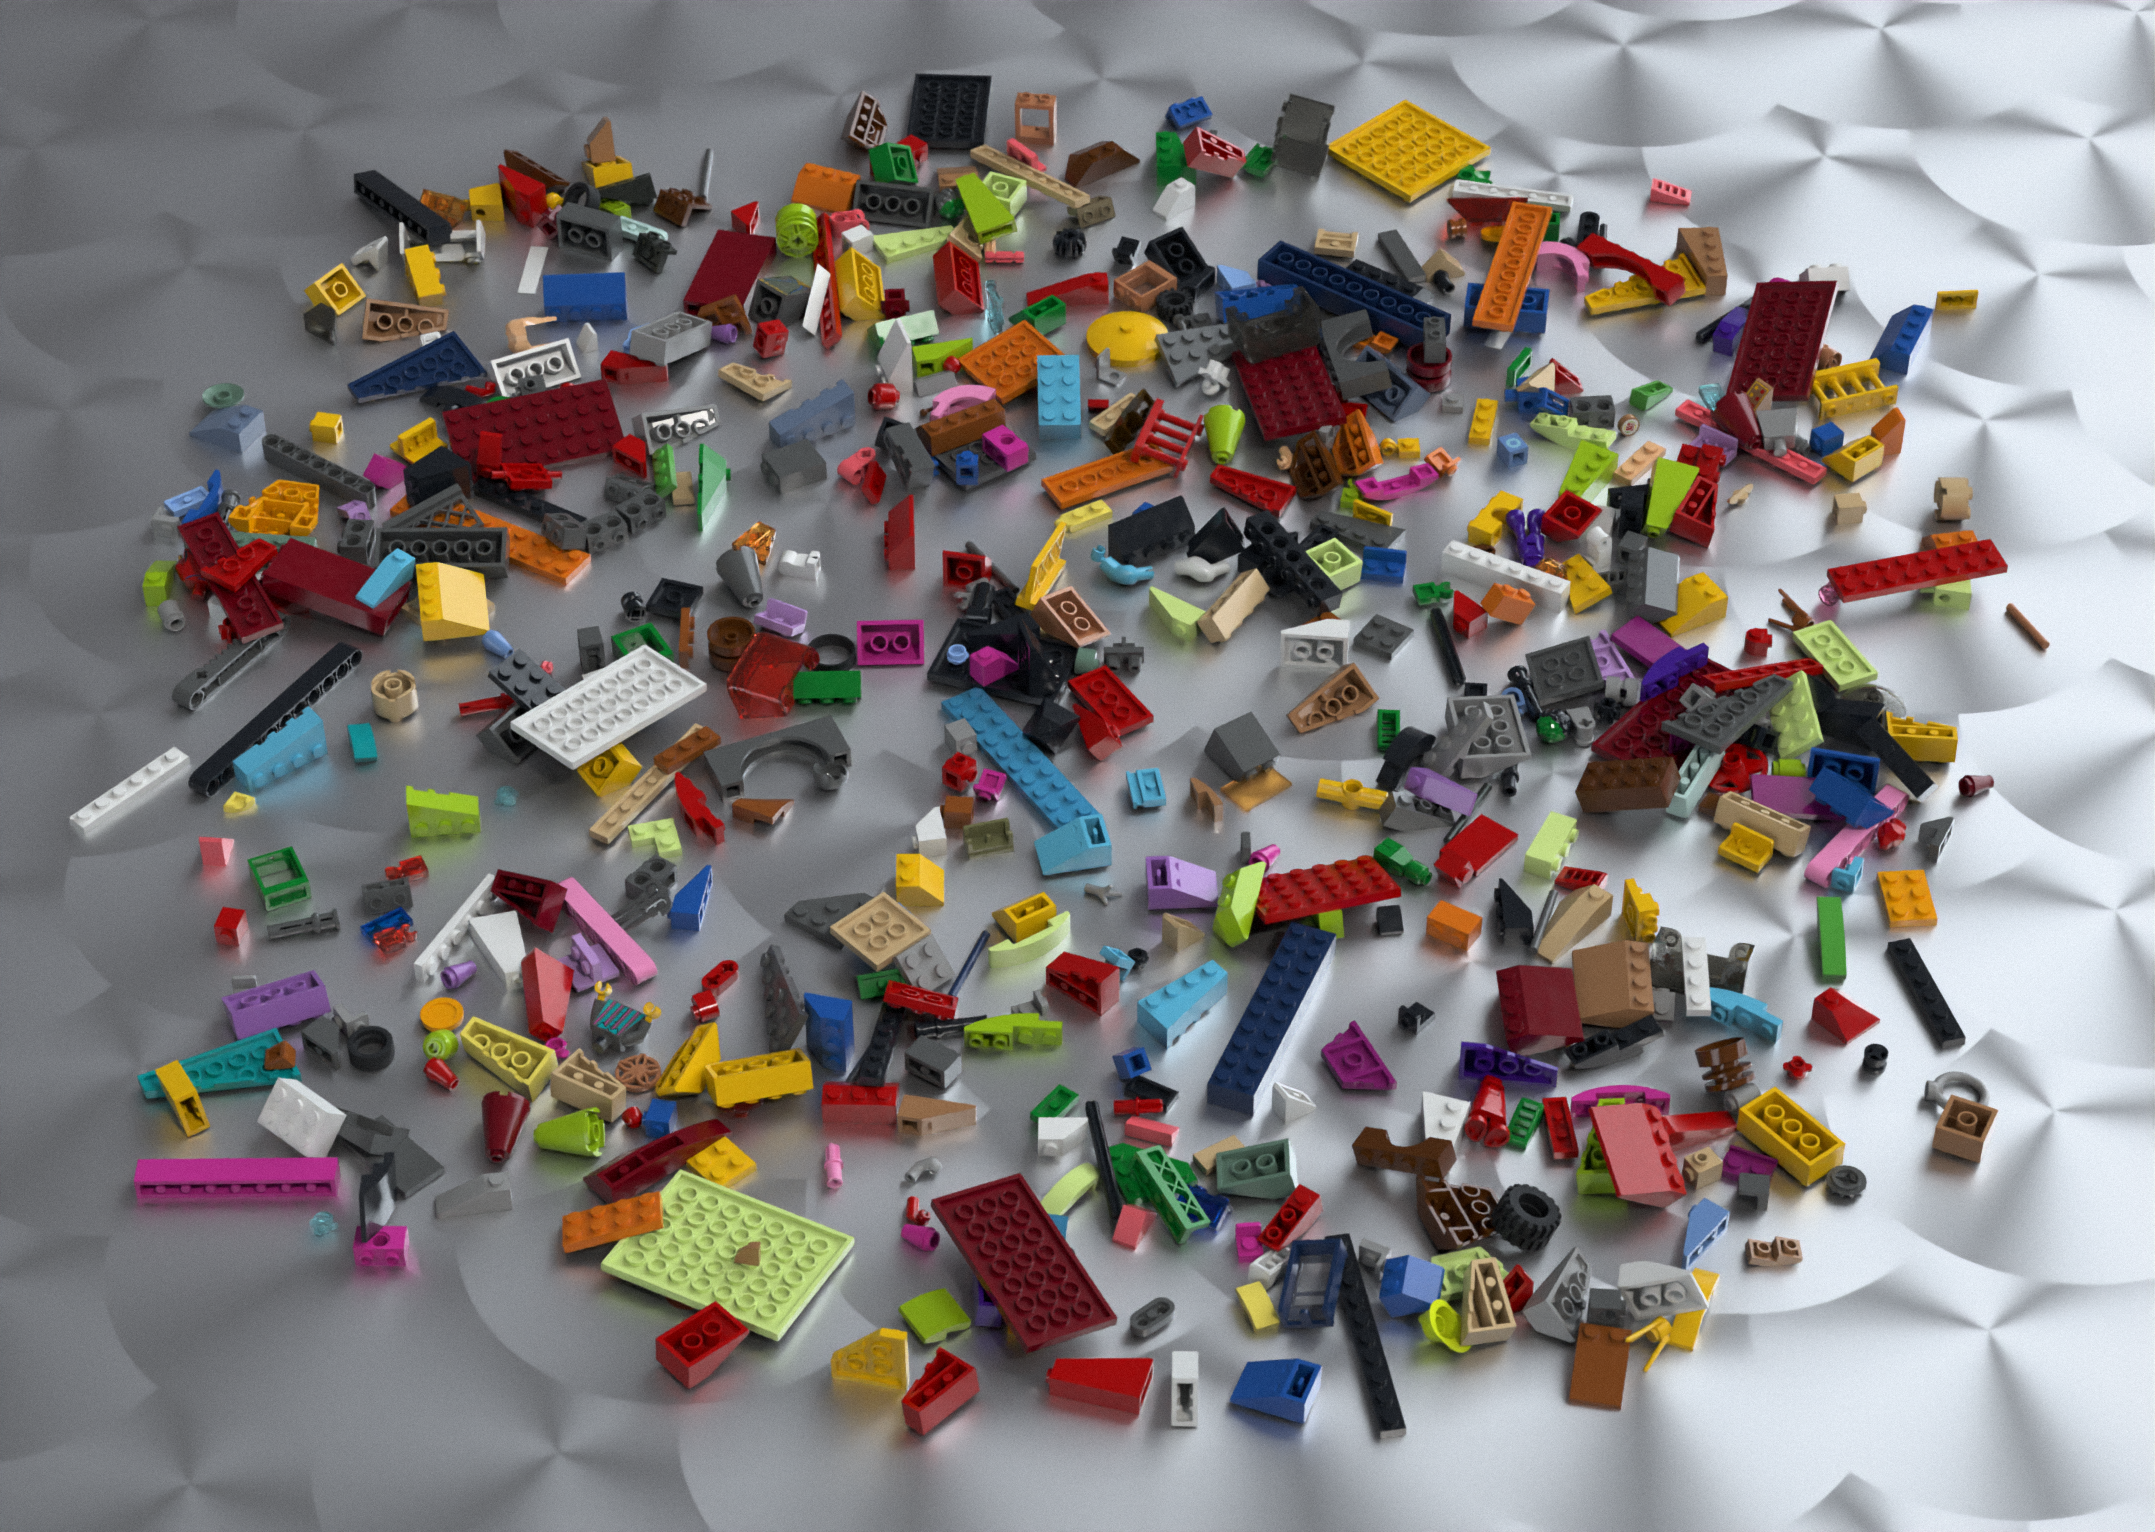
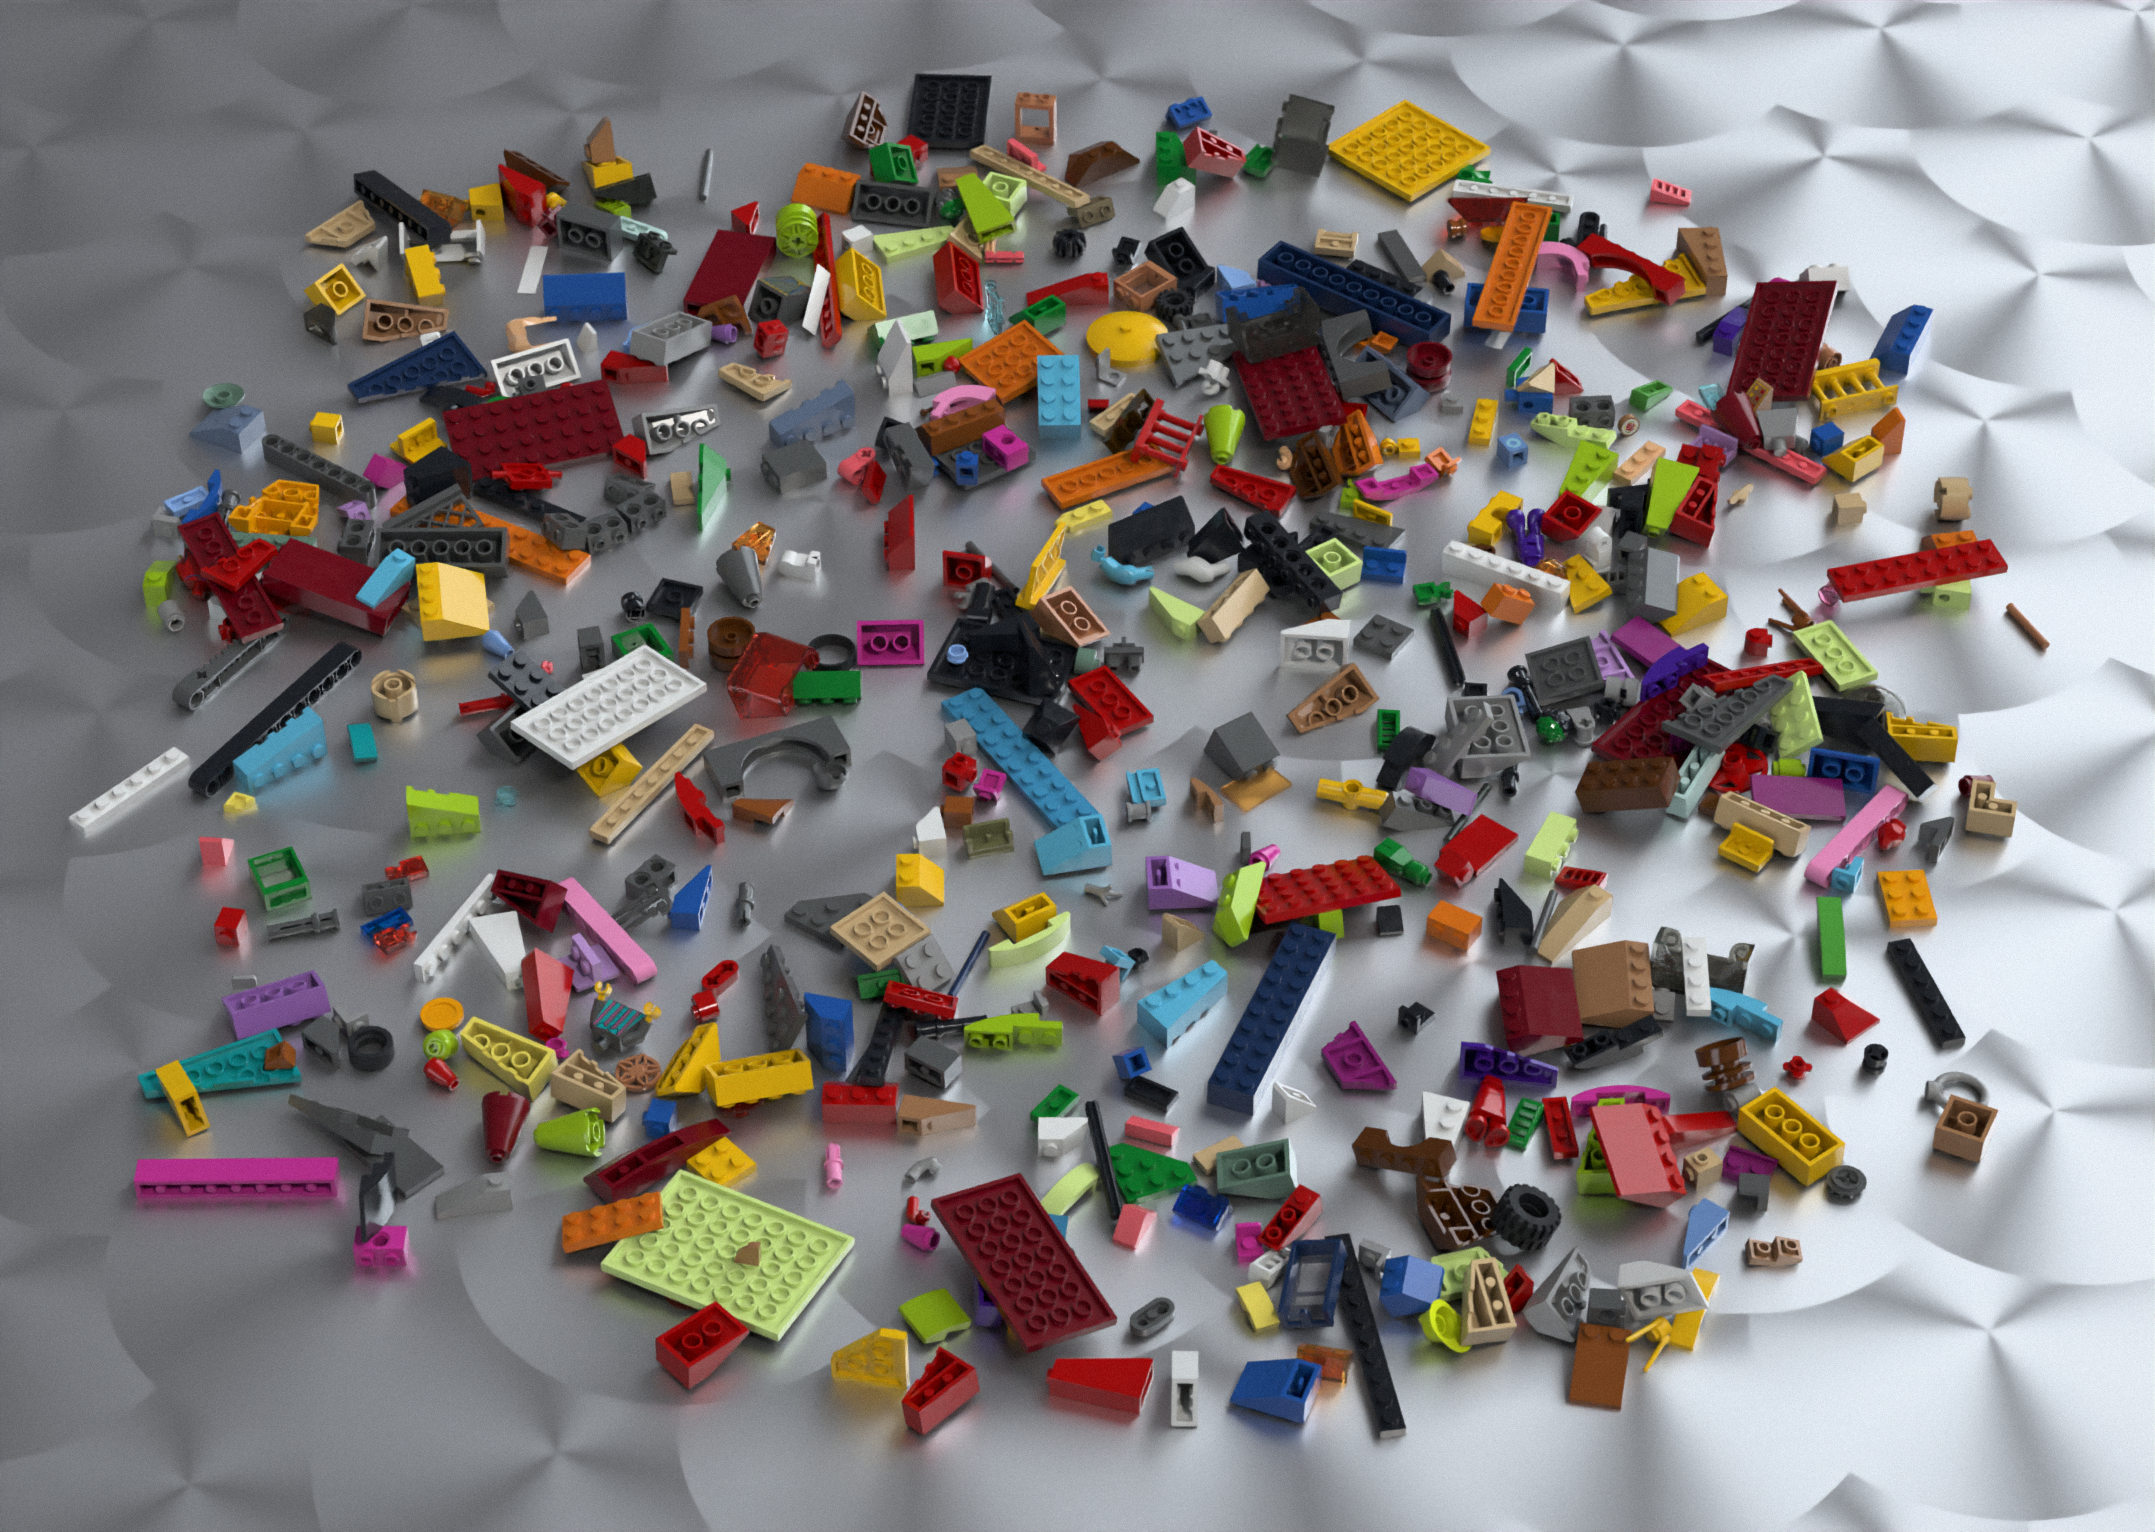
white brick [257,1078,346,1158] -> none
clear light blue plate [309,1211,338,1237] -> none
medium lavender cone [440,960,477,989] -> none
red slope [477,431,502,478] -> none
black tyre [563,182,600,210] -> none
red hinge [622,1106,643,1128] -> none
yellowish green plate [628,818,682,858] -> none
bright green plate [652,443,677,498] -> none
reddish brown bracket [653,187,713,227] -> none
dark orange plate [653,726,721,775] -> none
lavender bracket [753,598,808,638] -> none
coral piece [830,209,870,238] -> none
red head [867,383,900,410] -> none
dark red brick [881,288,910,320] -> none
dark pink slope [970,646,1018,687] -> none
red axle [1113,1097,1163,1117] -> none
green fence [1128,1145,1211,1244] -> none
dark grey brick [1423,317,1446,363] -> none
blue tile [1537,387,1569,416] -> none
yellow plate [1621,878,1660,944] -> none
black slope [1807,674,1837,713] -> none
blue slope [1809,767,1895,829] -> none
yellow slope [1935,289,1979,310] -> none
none -> tan wing [305,200,375,248]
none -> dark grey slope [513,590,549,640]
none -> dark grey pin [735,882,754,927]
none -> light grey bush [1126,800,1151,823]
none -> clear orange slope [1297,1343,1354,1384]
none -> tan brick [1965,779,2017,837]

